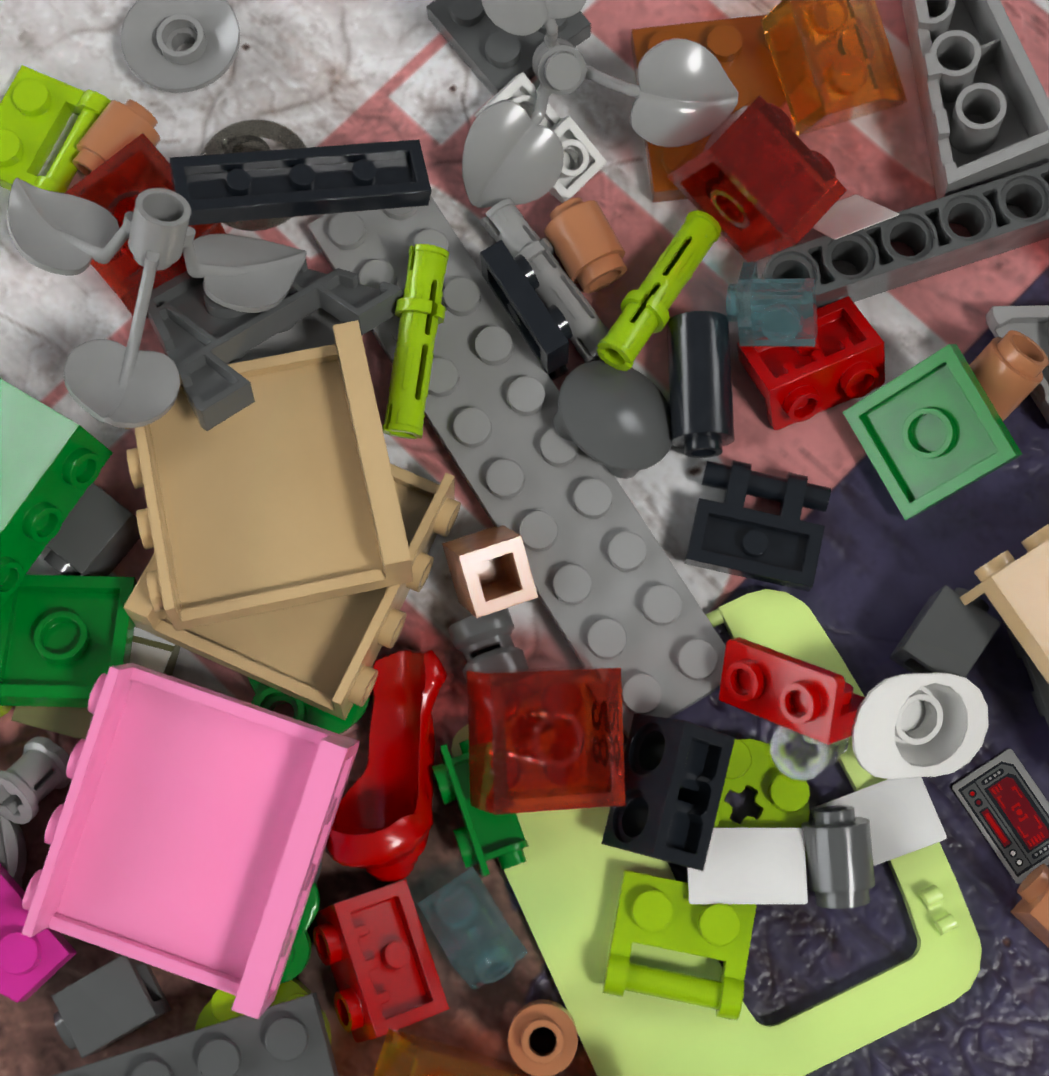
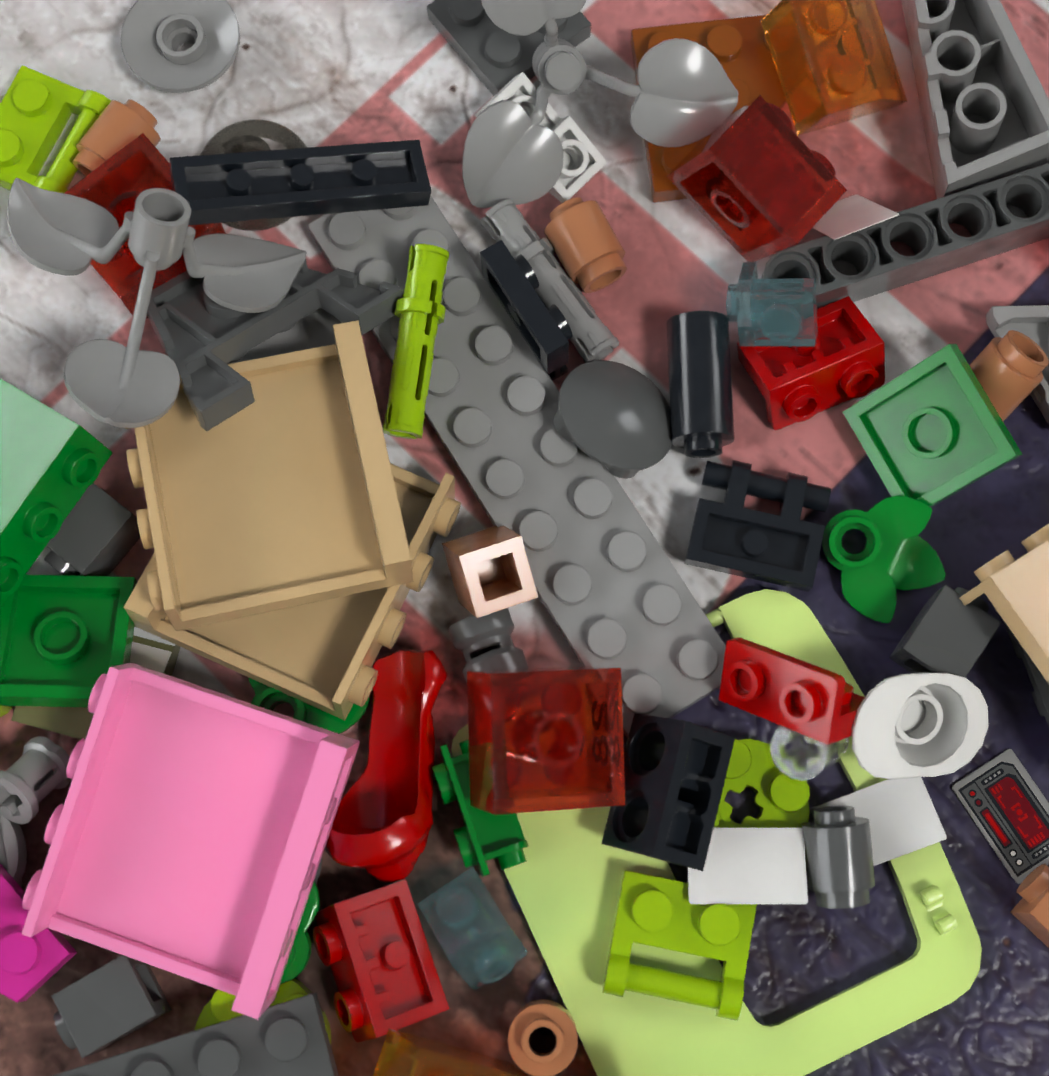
lime pin [597,210,722,371] -> none
none -> green plate [822,496,946,623]

